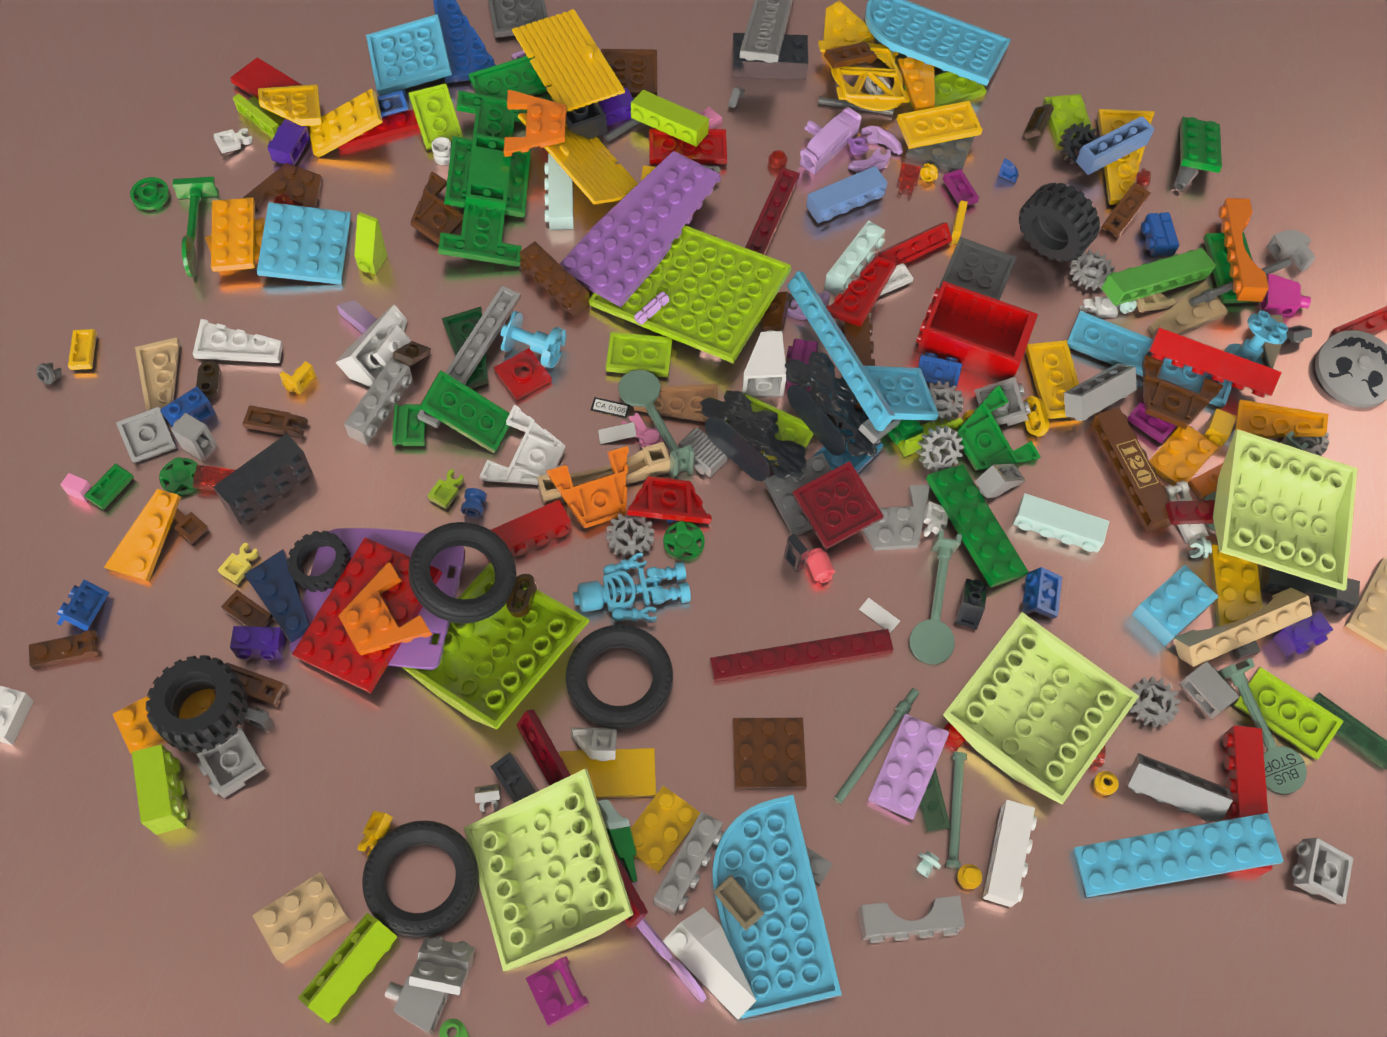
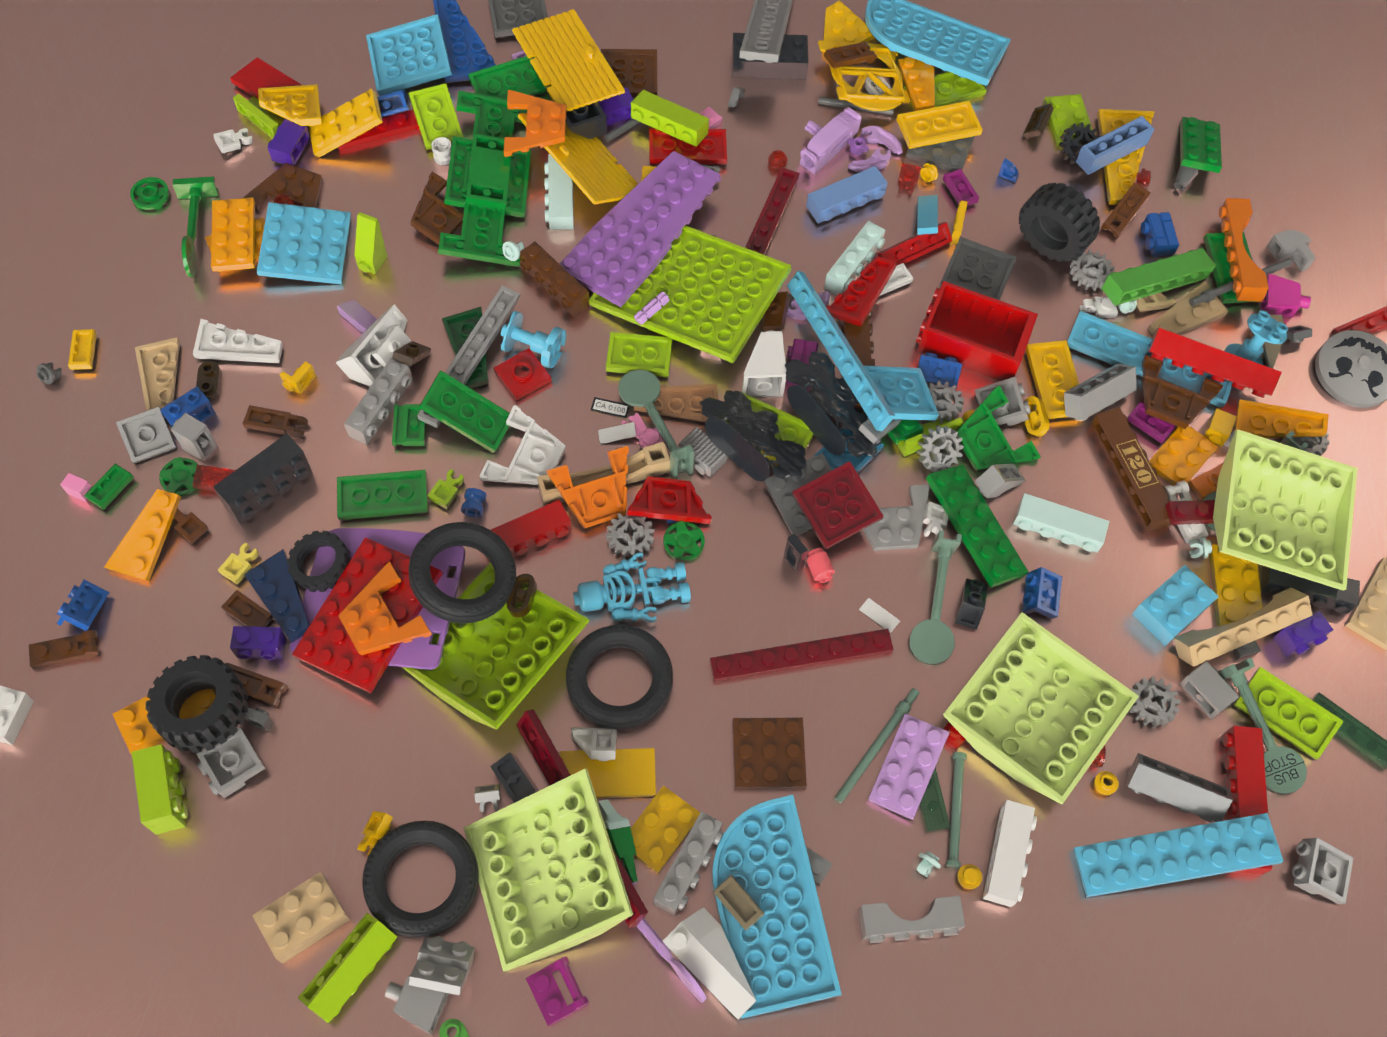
none -> green plate [337,469,428,520]
none -> light aqua plate [502,241,525,261]
none -> medium azure tile [917,195,938,235]

